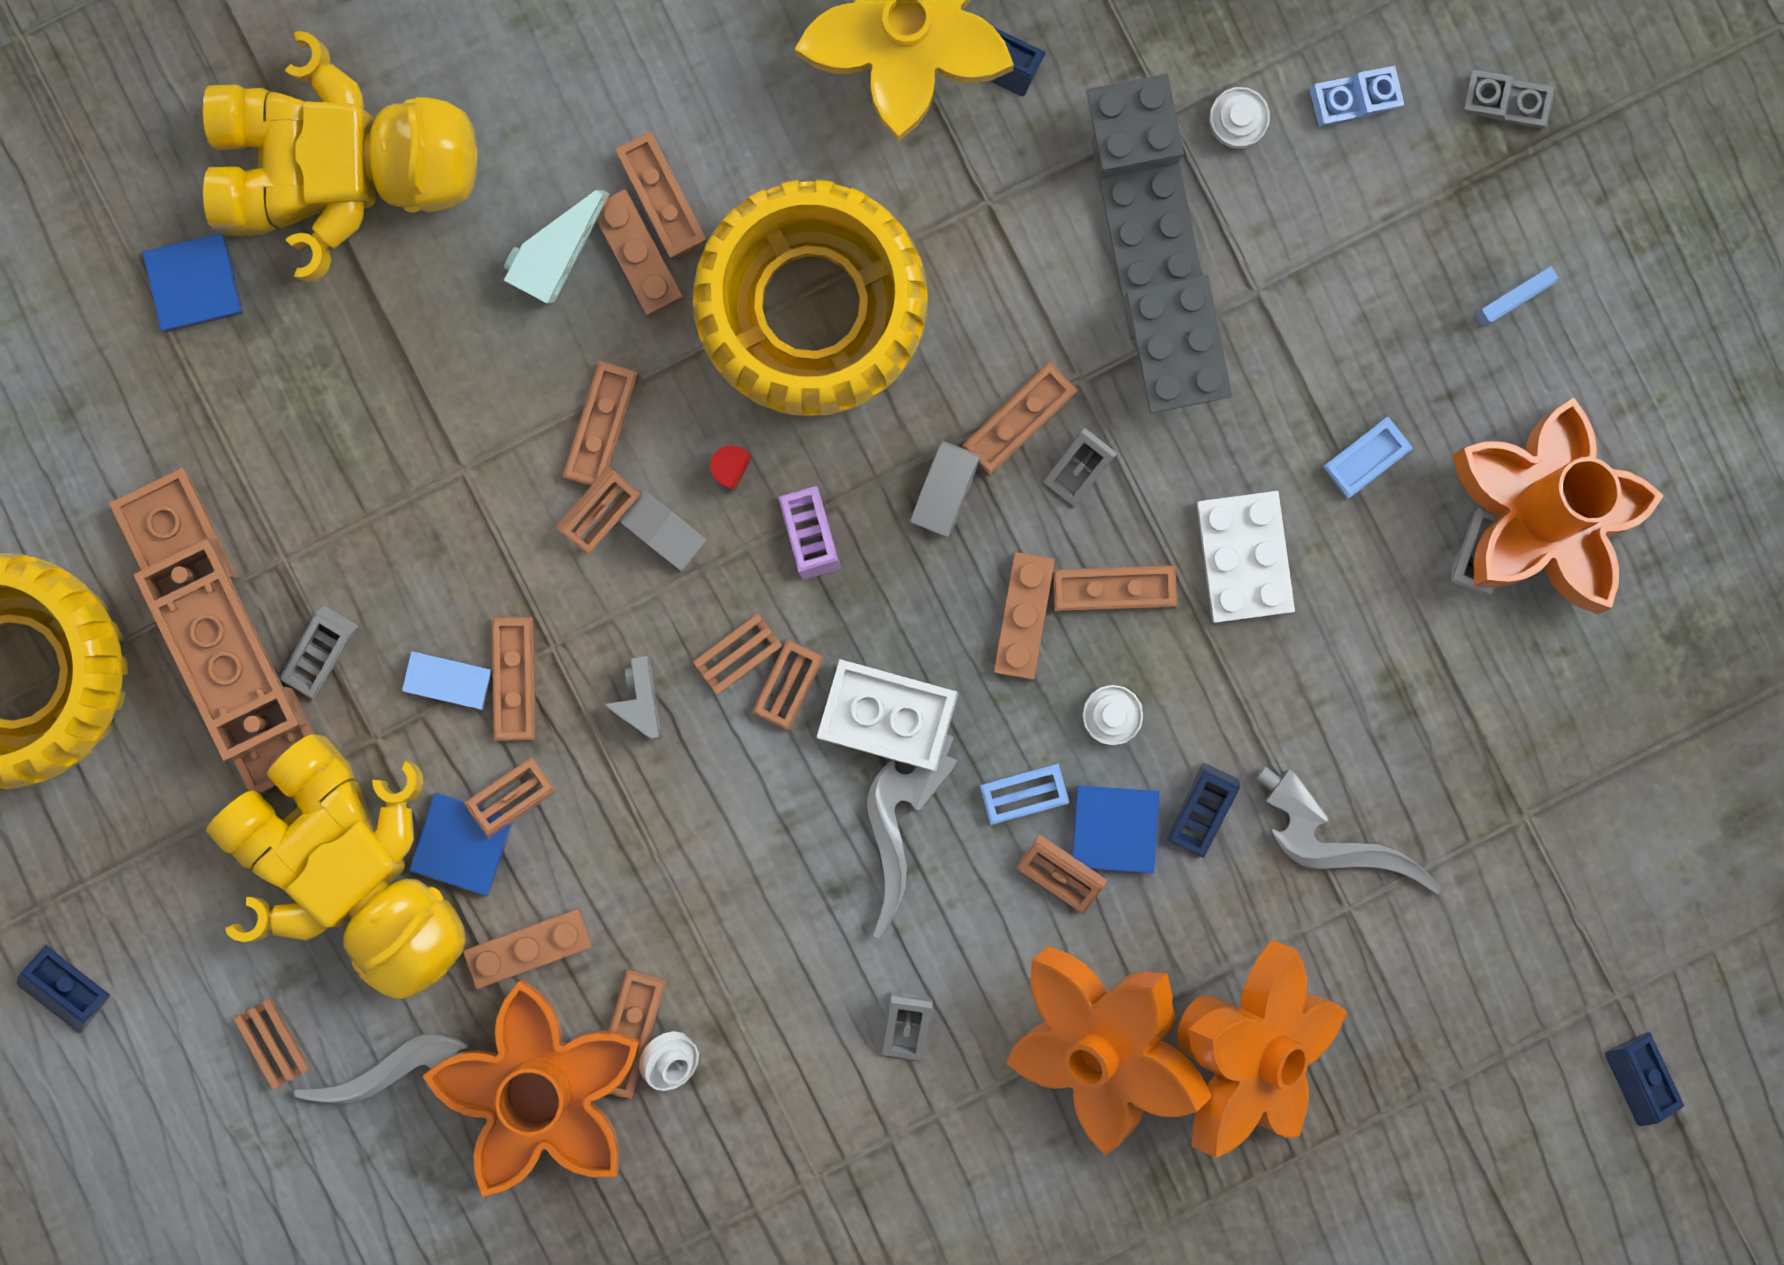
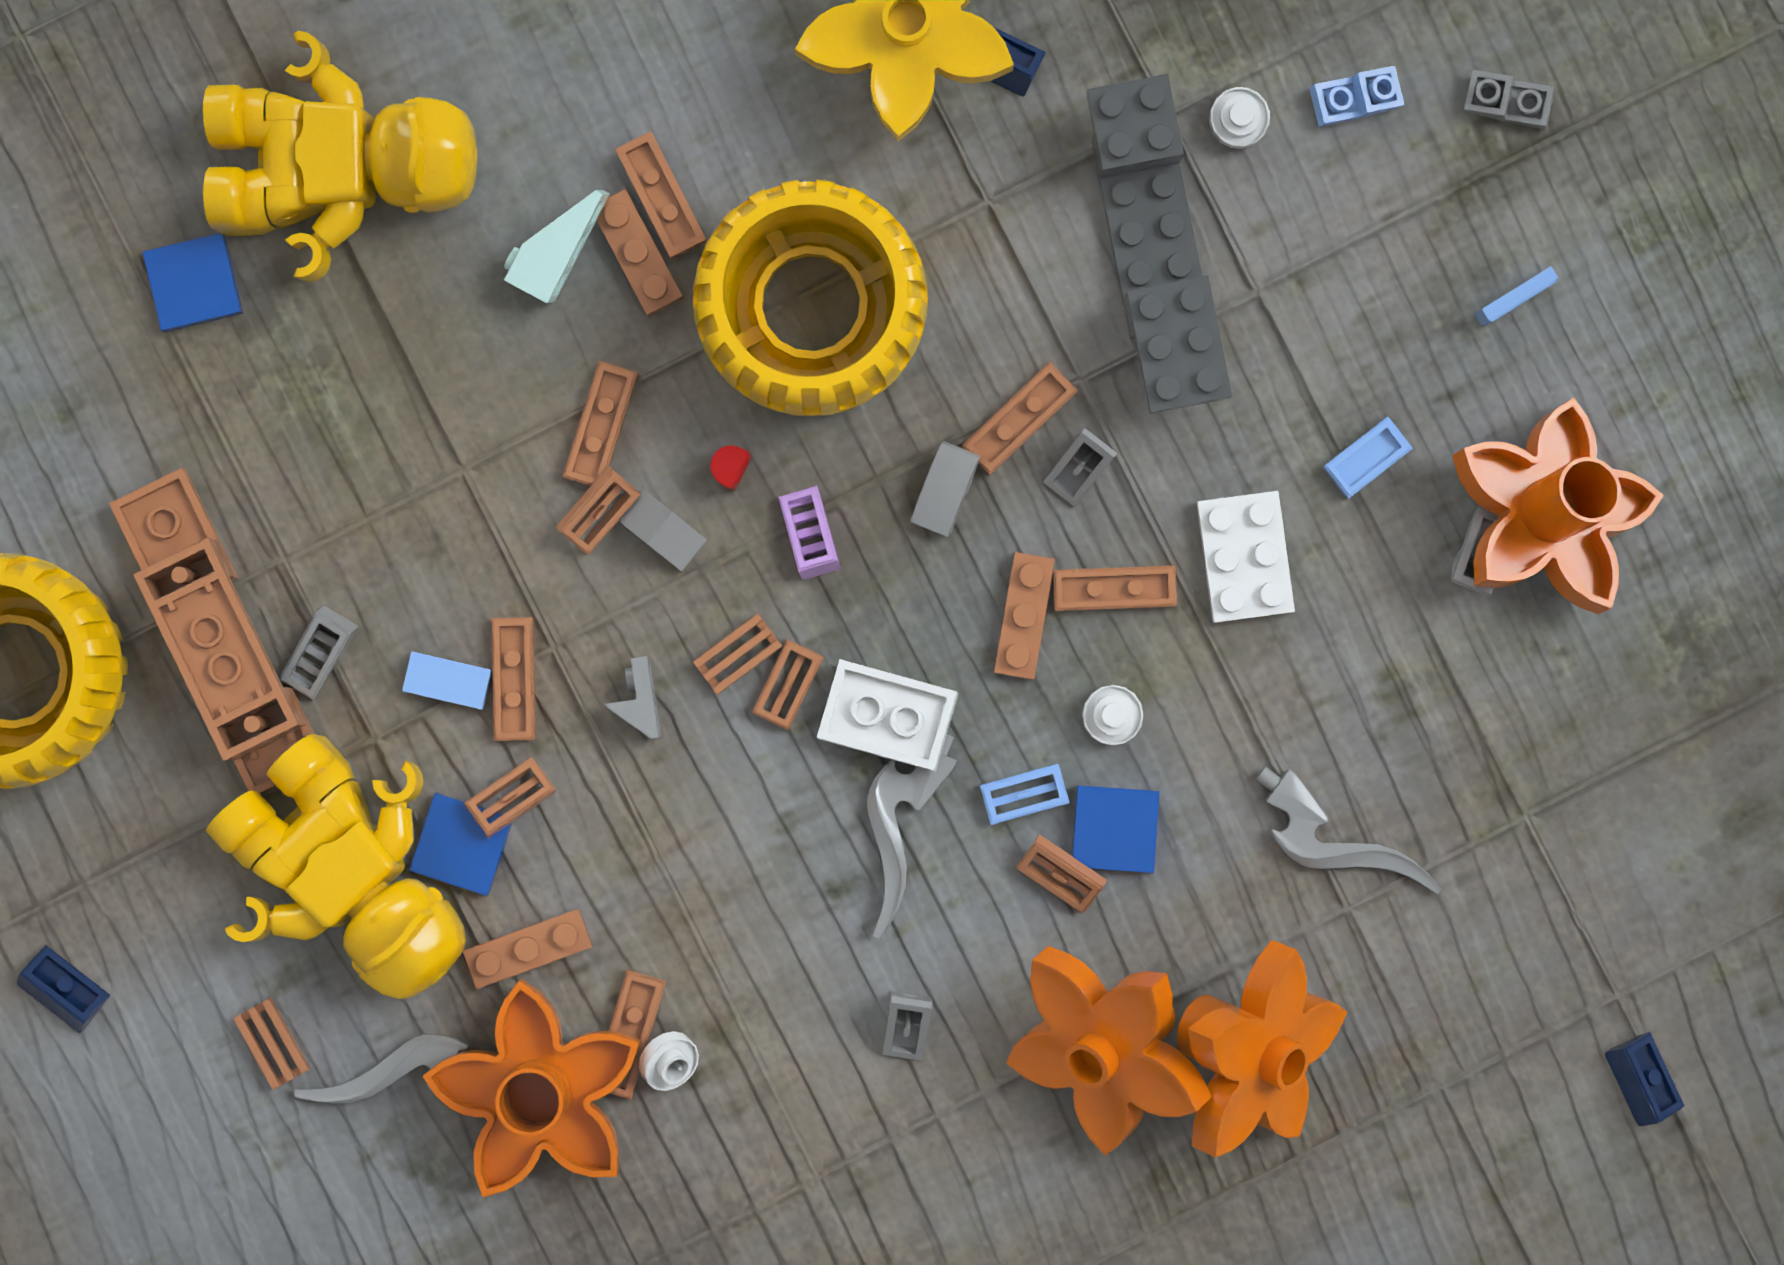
dark blue slope [1167,763,1240,858] -> none

